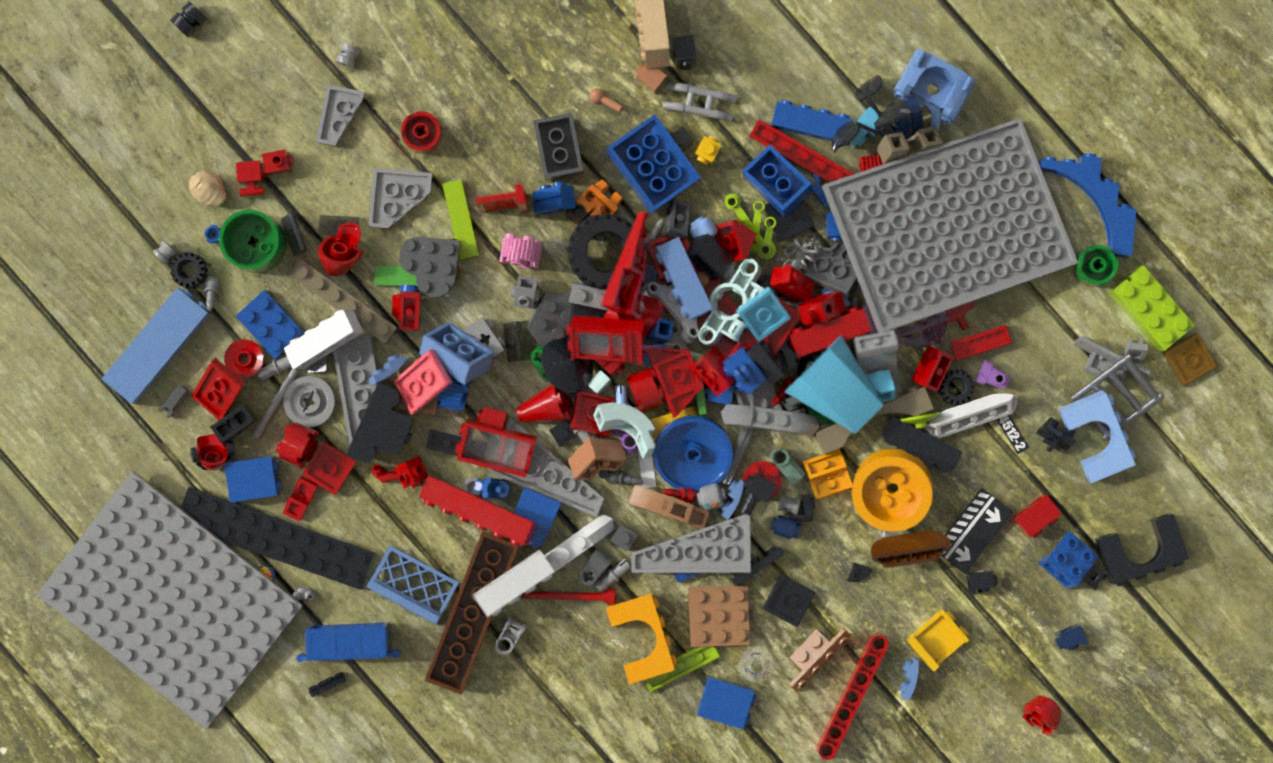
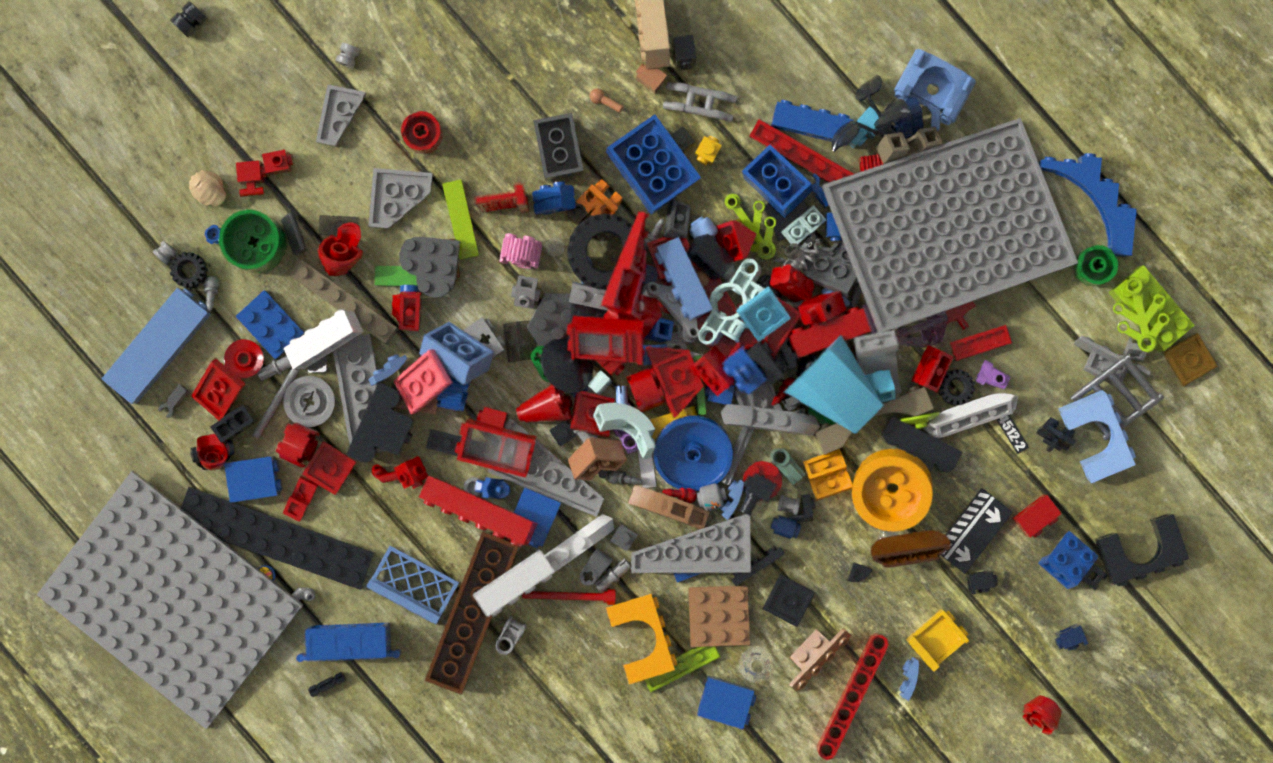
none -> light aqua slope [781,205,826,247]
none -> lime plant [1113,277,1170,352]

